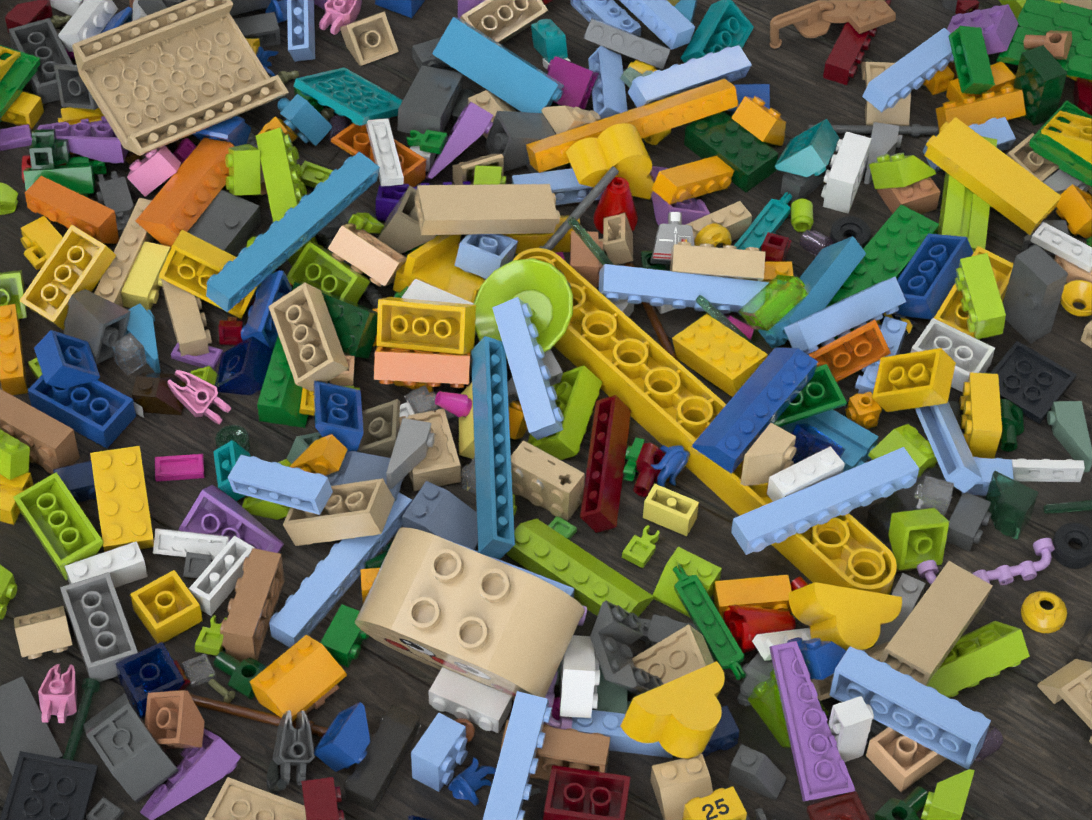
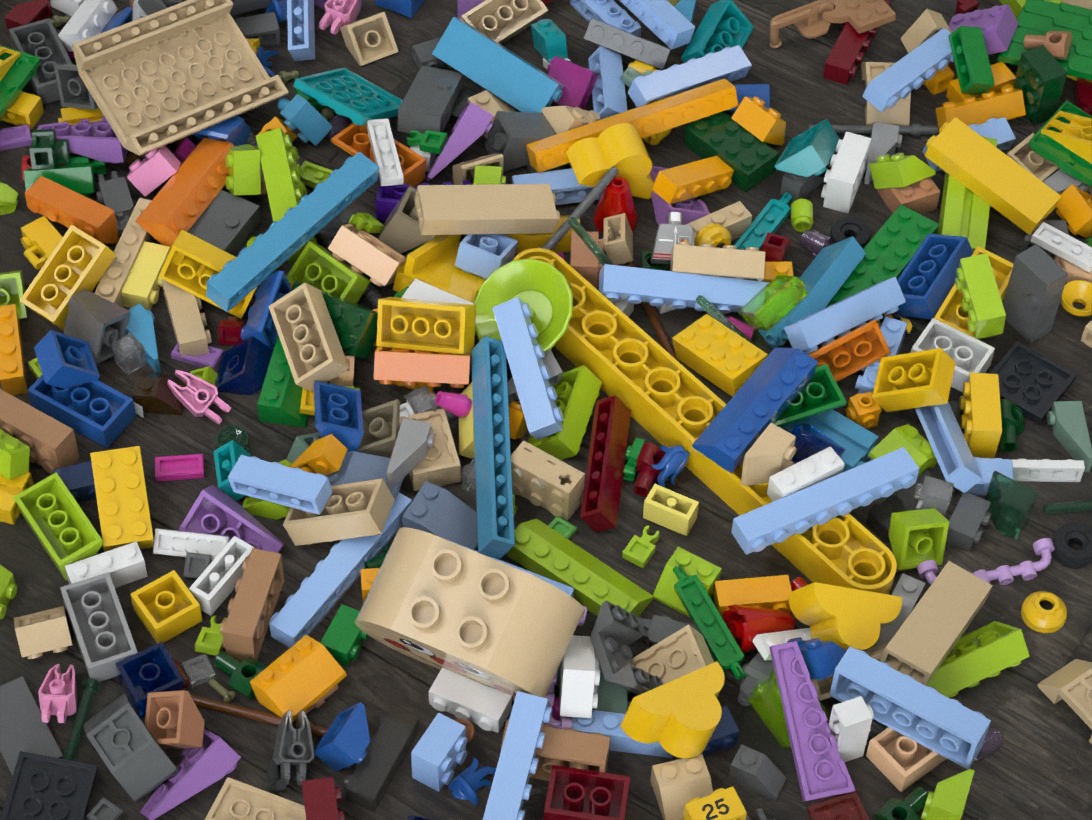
none -> tan brick [900,9,951,53]

